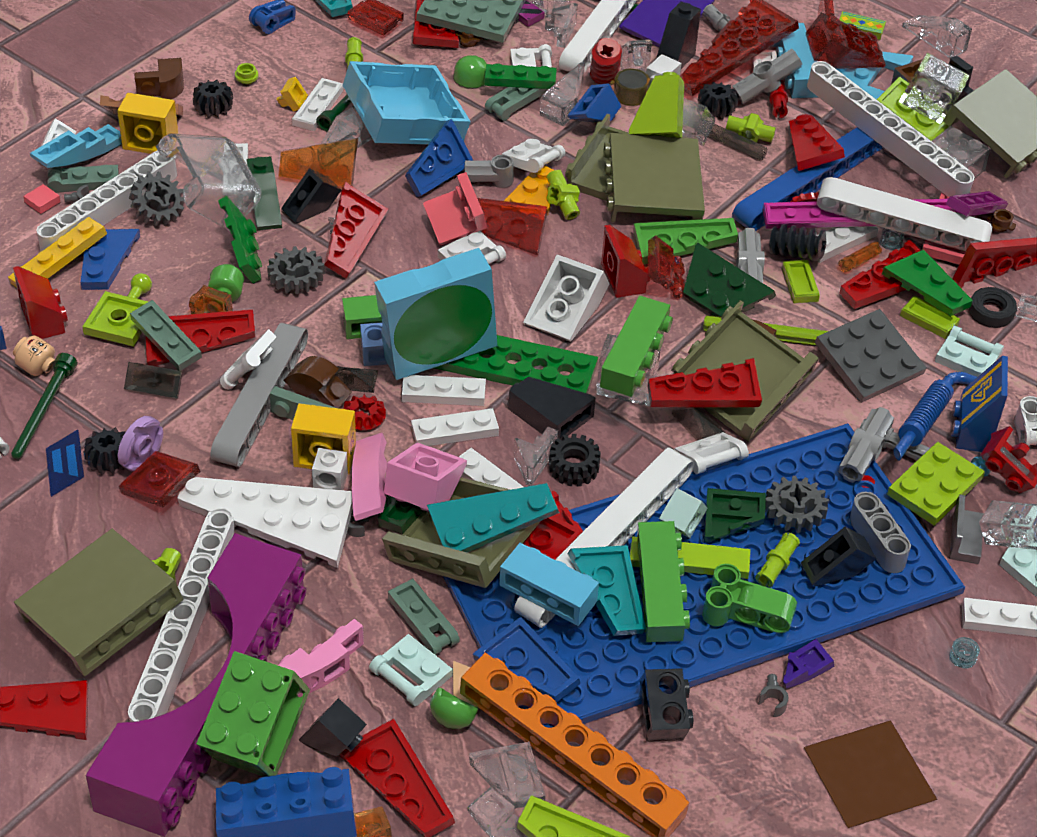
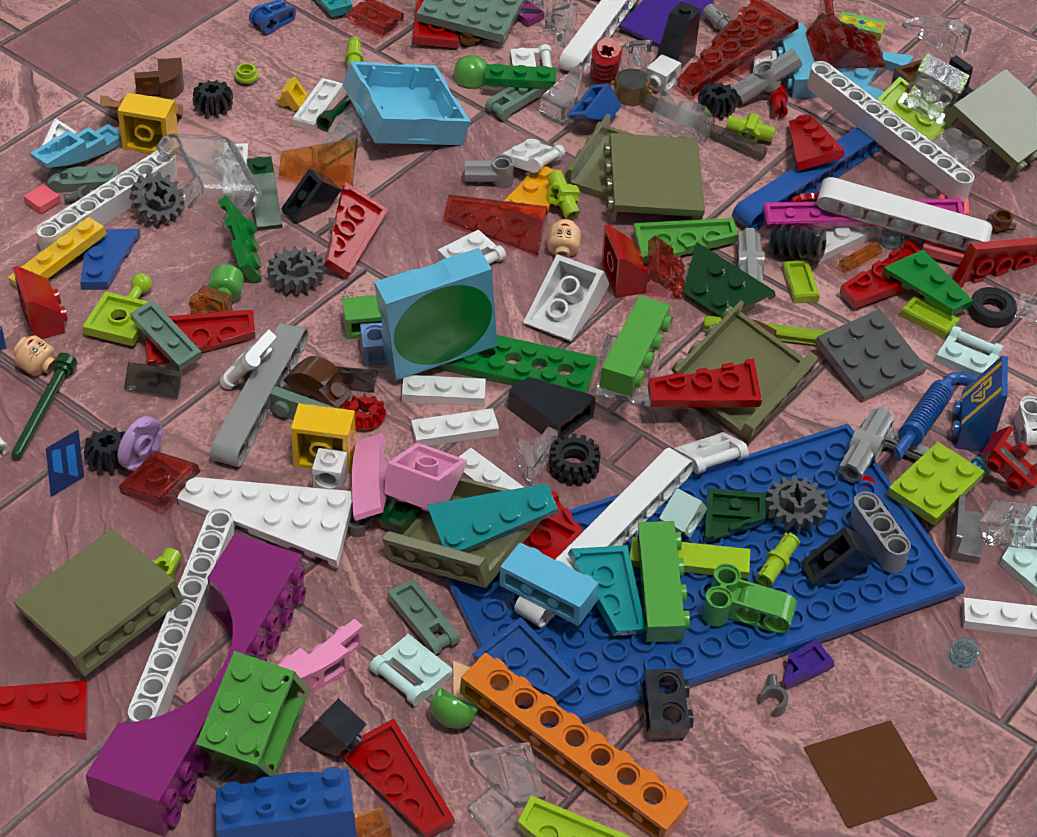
blue wing [405,119,474,197] -> none
coral bracket [423,172,488,245] -> none
lime slope [629,72,684,138] -> none
magenta tile [946,191,1008,217] -> none
none -> light nougat head [547,219,581,258]

